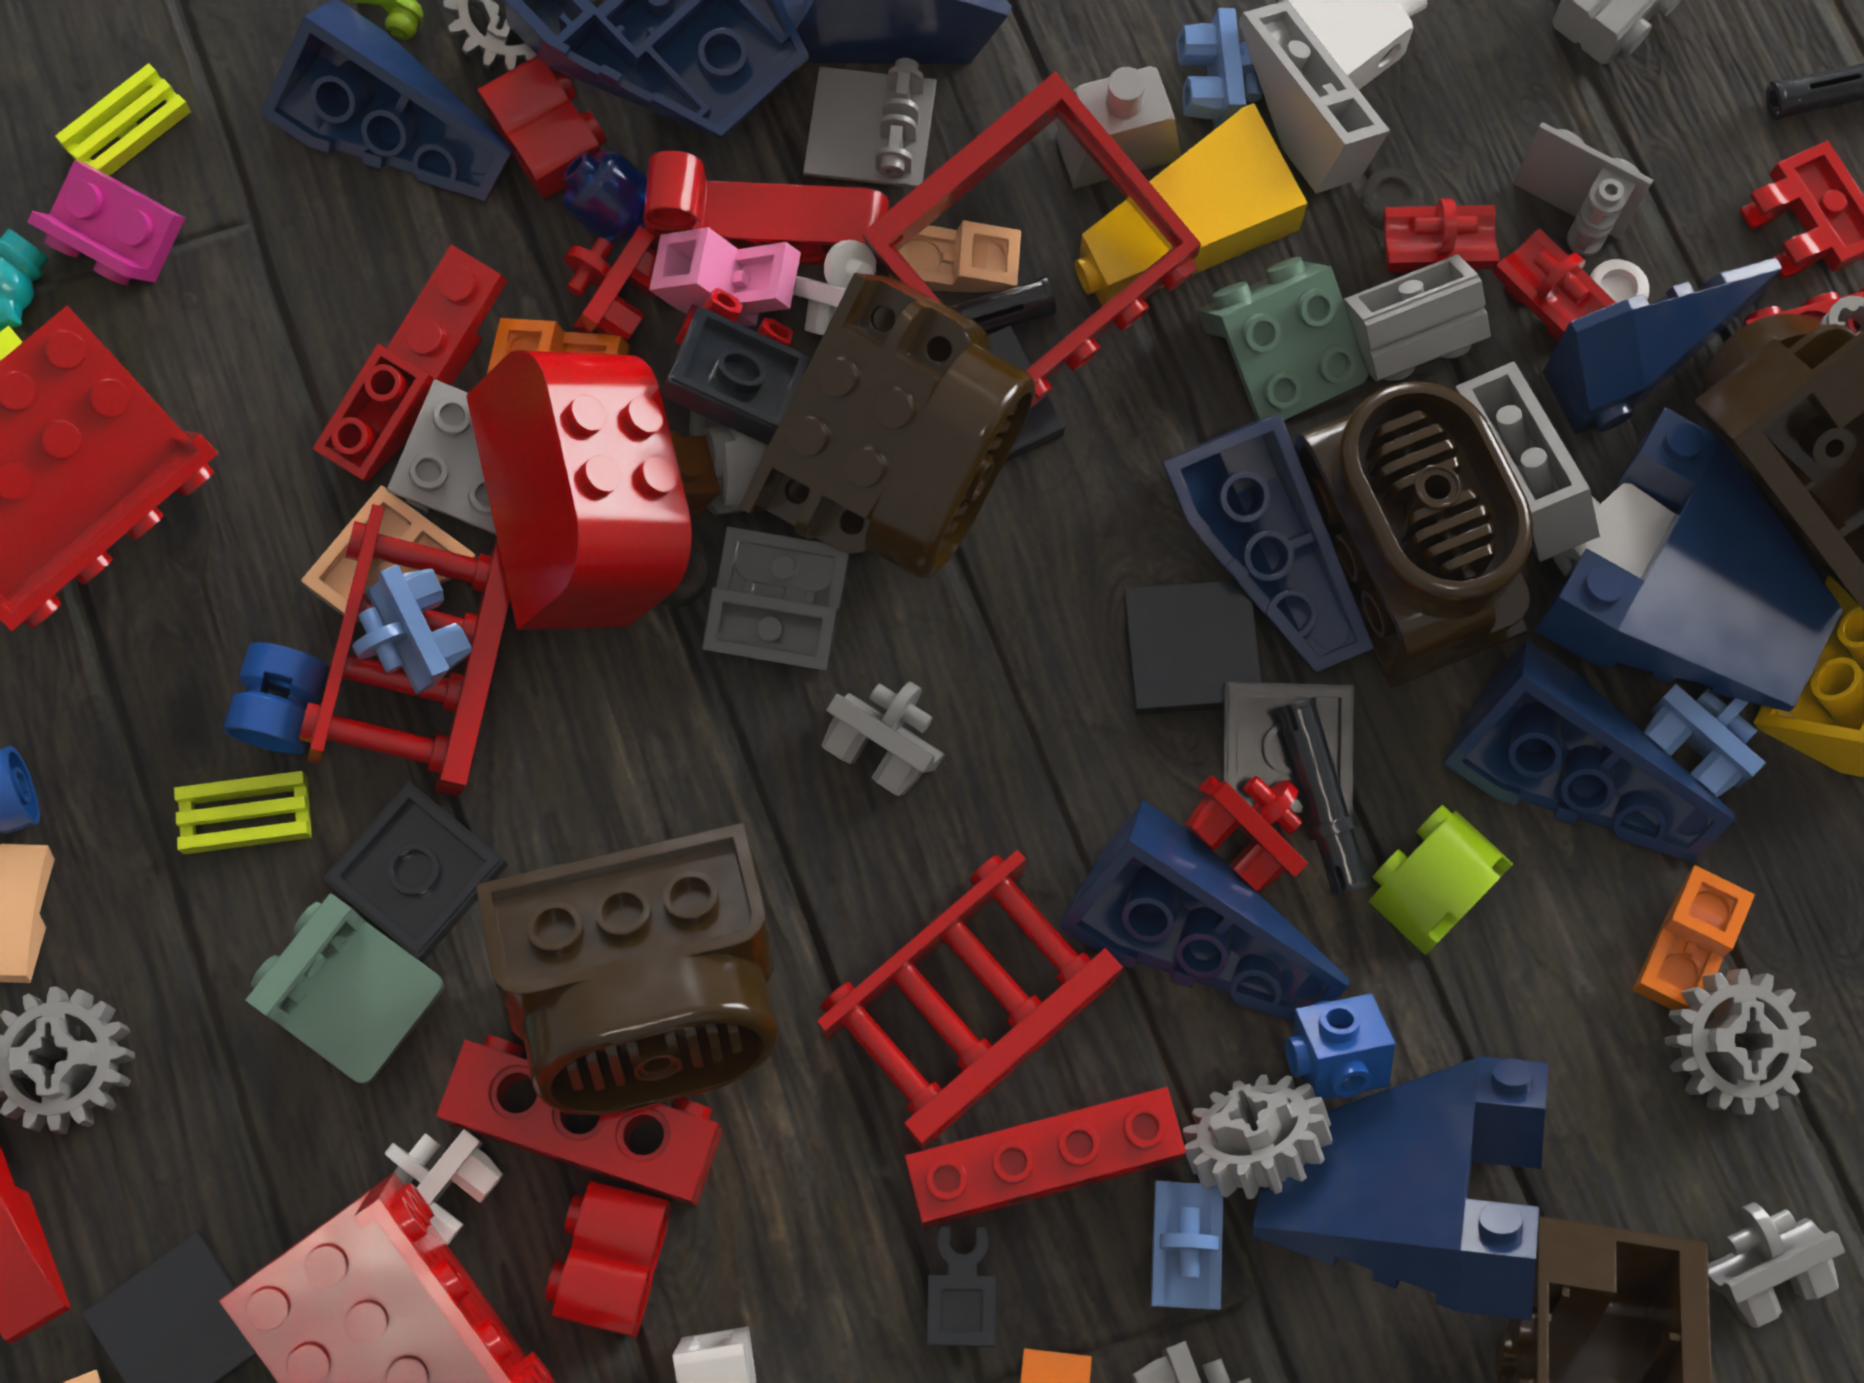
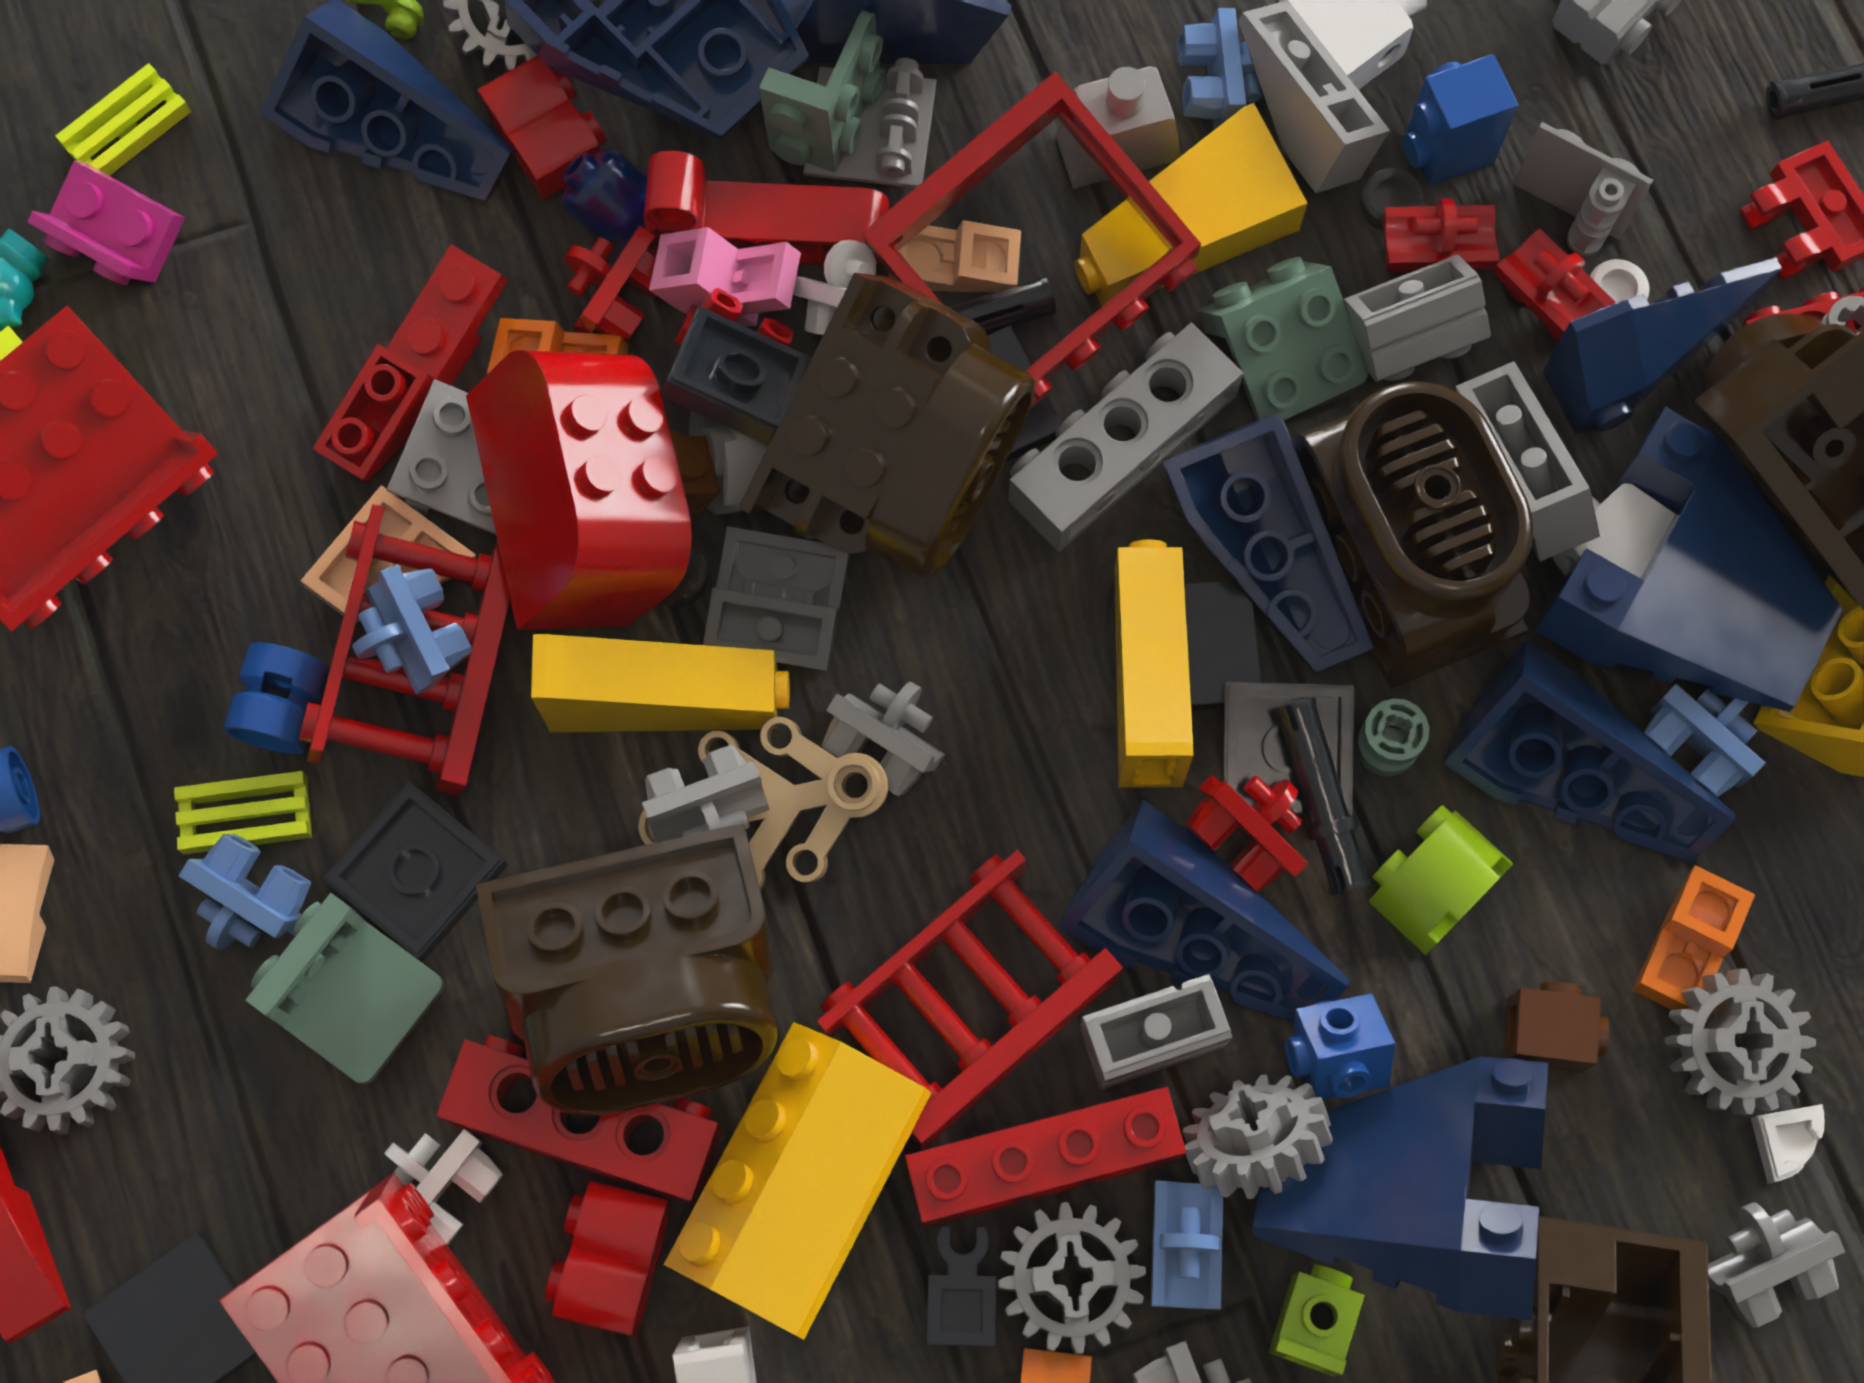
none -> medium blue hips [179,834,311,951]
none -> yellow slope [531,634,790,733]
none -> tan plant [638,717,888,890]
none -> light grey hips [642,745,770,843]
none -> yellow slope [663,1022,932,1340]
none -> sand green bracket [759,10,886,173]
none -> light grey gear [998,1202,1146,1354]
none -> light grey brick [1008,322,1243,552]
none -> light grey brick [1079,974,1232,1090]
none -> yellow slope [1115,539,1193,787]
none -> lime brick [1268,1264,1365,1377]
none -> sand green wheel [1355,698,1430,777]
none -> blue brick [1403,54,1519,187]
none -> reddish brown brick [1503,982,1609,1073]
none -> white tile [1751,1104,1825,1184]

